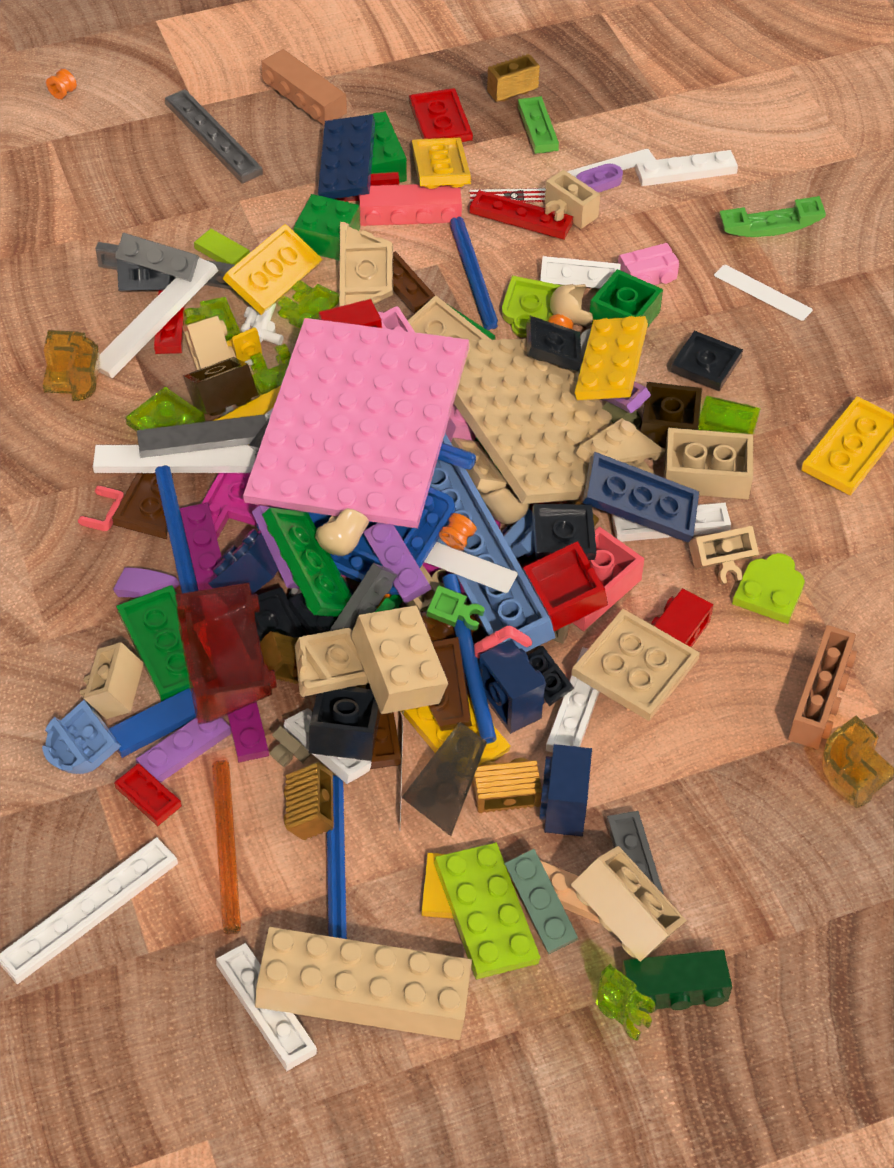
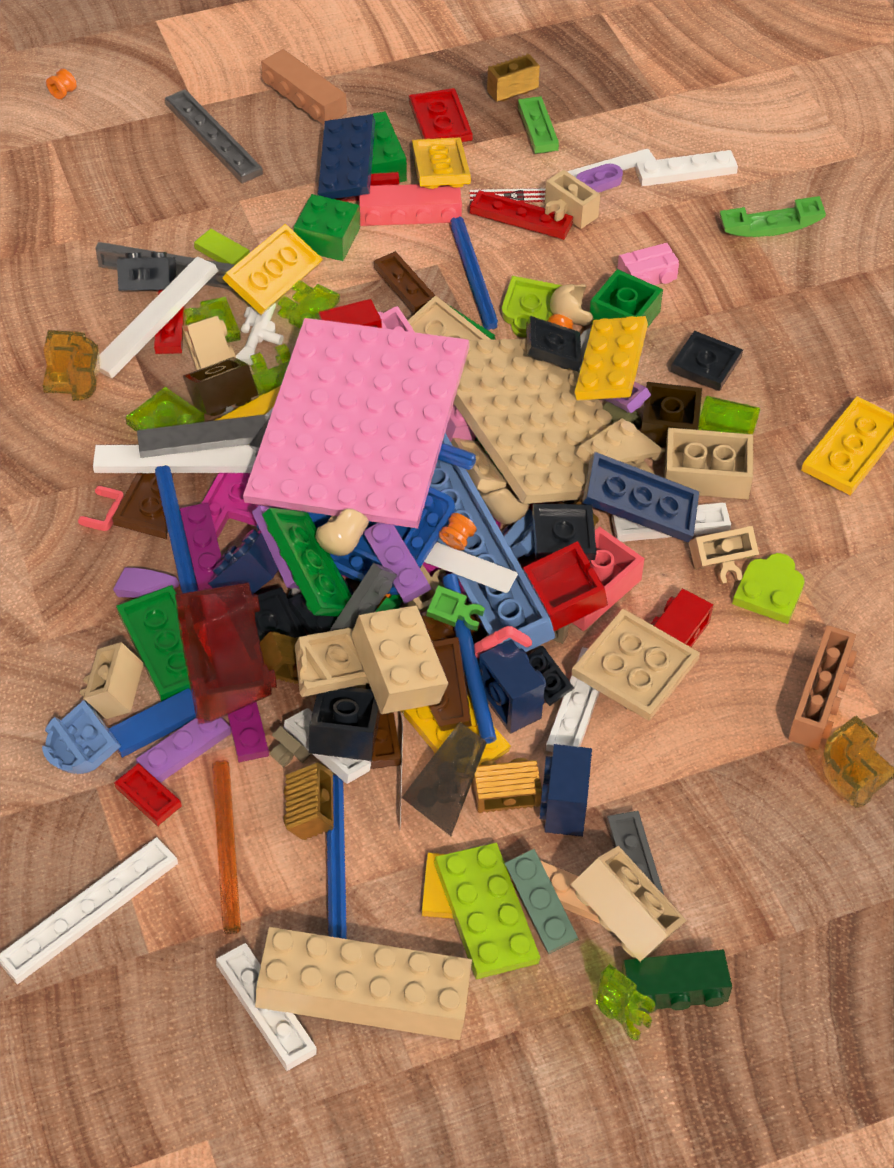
plate [115,233,199,282] -> none
yellow bracket [226,327,262,362] -> none
tan wing [339,222,393,307] -> none
white plate [540,256,621,289] -> none
white sticker [714,265,813,321] -> none

